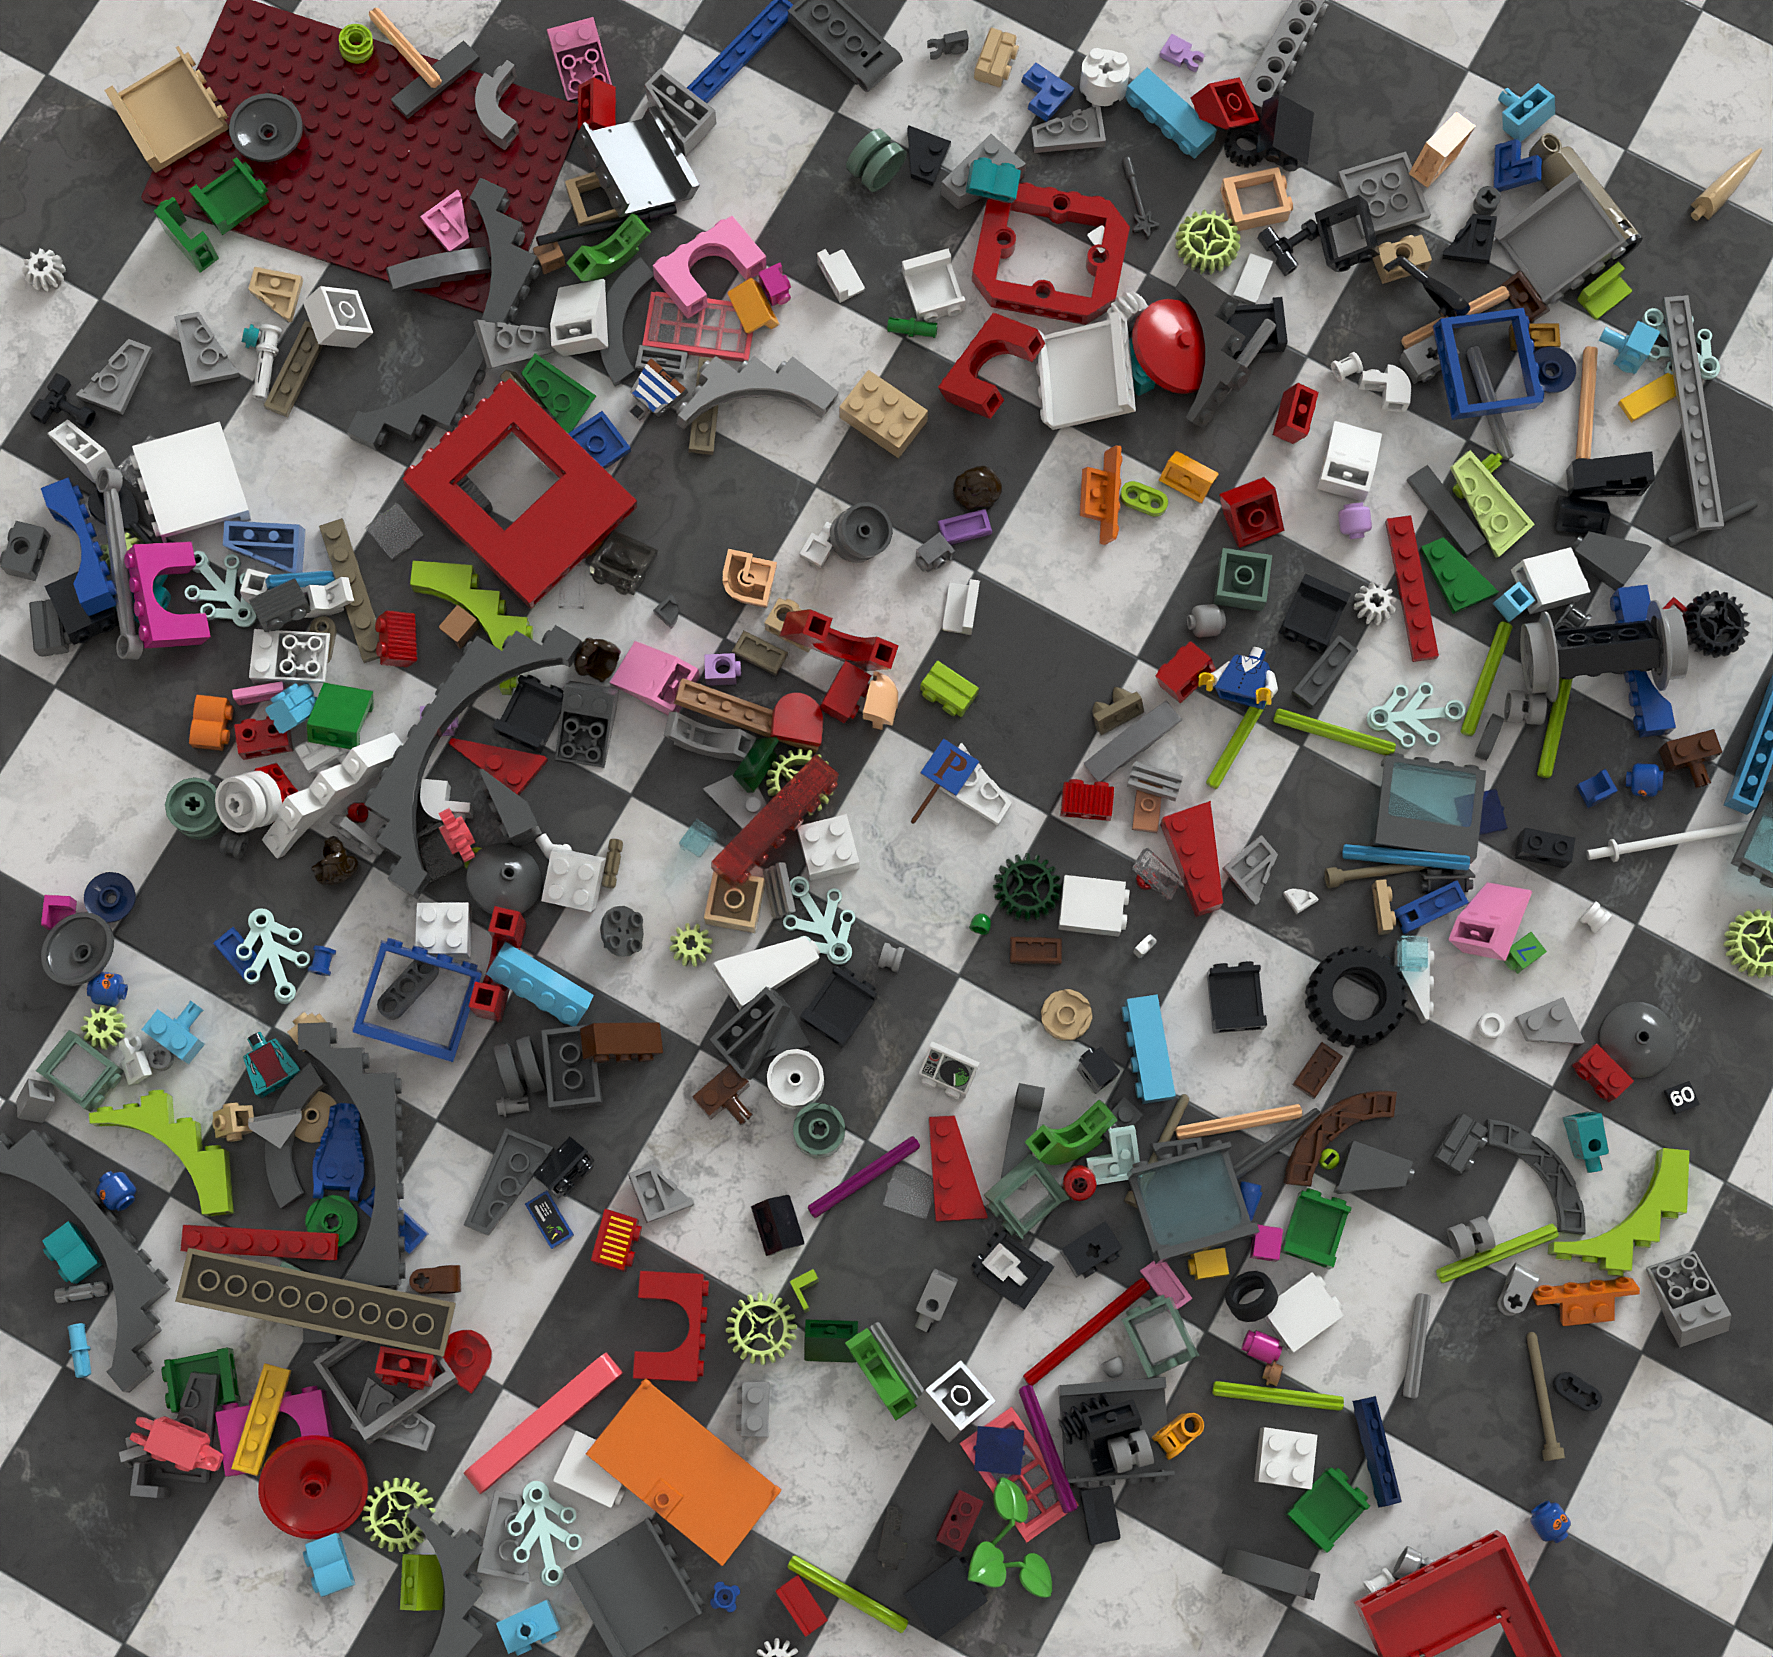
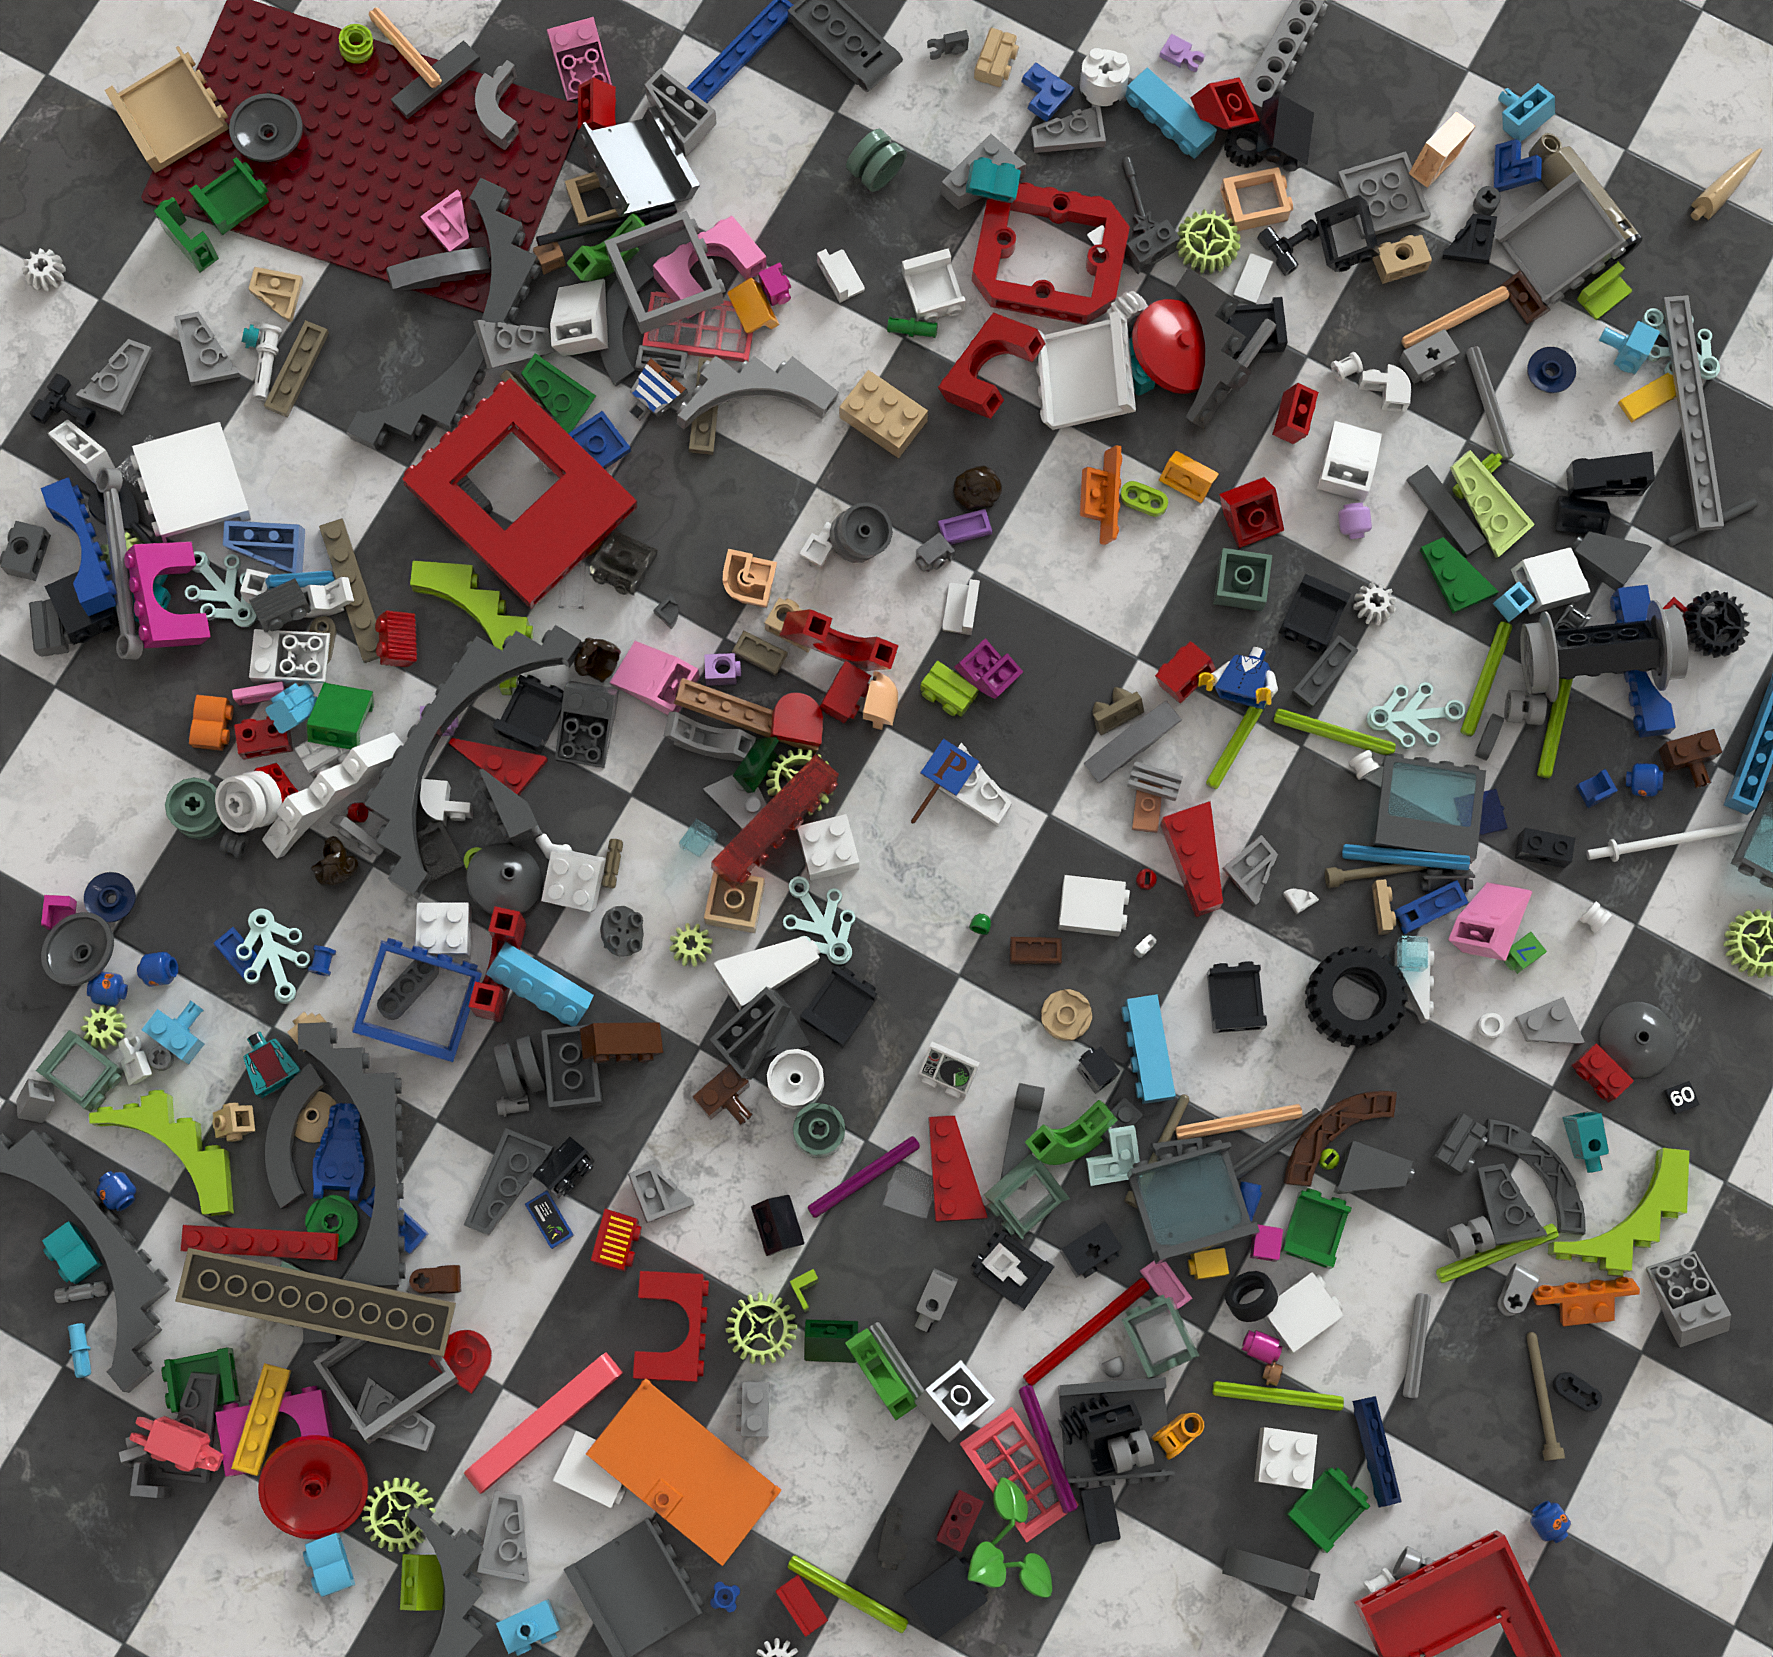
light grey slope [248,1108,302,1148] -> none
white brick [303,286,373,348] -> none
clear piece [365,503,425,561] -> none
red brick [375,1346,437,1390] -> none
coral gear [438,808,475,862] -> none
medium nougat panel [439,605,480,649] -> none
light aqua plant [507,1481,582,1587] -> none
light grey tile [763,863,796,919] -> none
light grey wheel [878,943,905,973] -> none
black wing [907,125,951,186] -> none
clear blue piece [973,1426,1025,1475] -> none
dark green gear [993,853,1062,922] -> none
red brick [1060,779,1114,821] -> none
red head [1063,1165,1097,1201] -> none
clear tile [1132,848,1182,901] -> none
light grey head [1187,604,1226,638] -> none
reddish brown plate [1292,1042,1343,1099] -> none
black piece [1383,256,1470,318] -> none
red plate [1385,515,1439,662] -> none
blue window [1433,308,1544,420] -> none
pearl gold plate [1509,323,1561,350] -> none
light nougat axle [1576,346,1598,459] -> none
none -> blue head [137,952,178,987]
none -> light grey window [604,211,726,334]
none -> magenta slope [954,638,1023,699]
none -> dark grey brick [1124,219,1180,274]
none -> white wheel [1348,750,1380,780]
none -> dark grey wing [1477,1163,1548,1246]

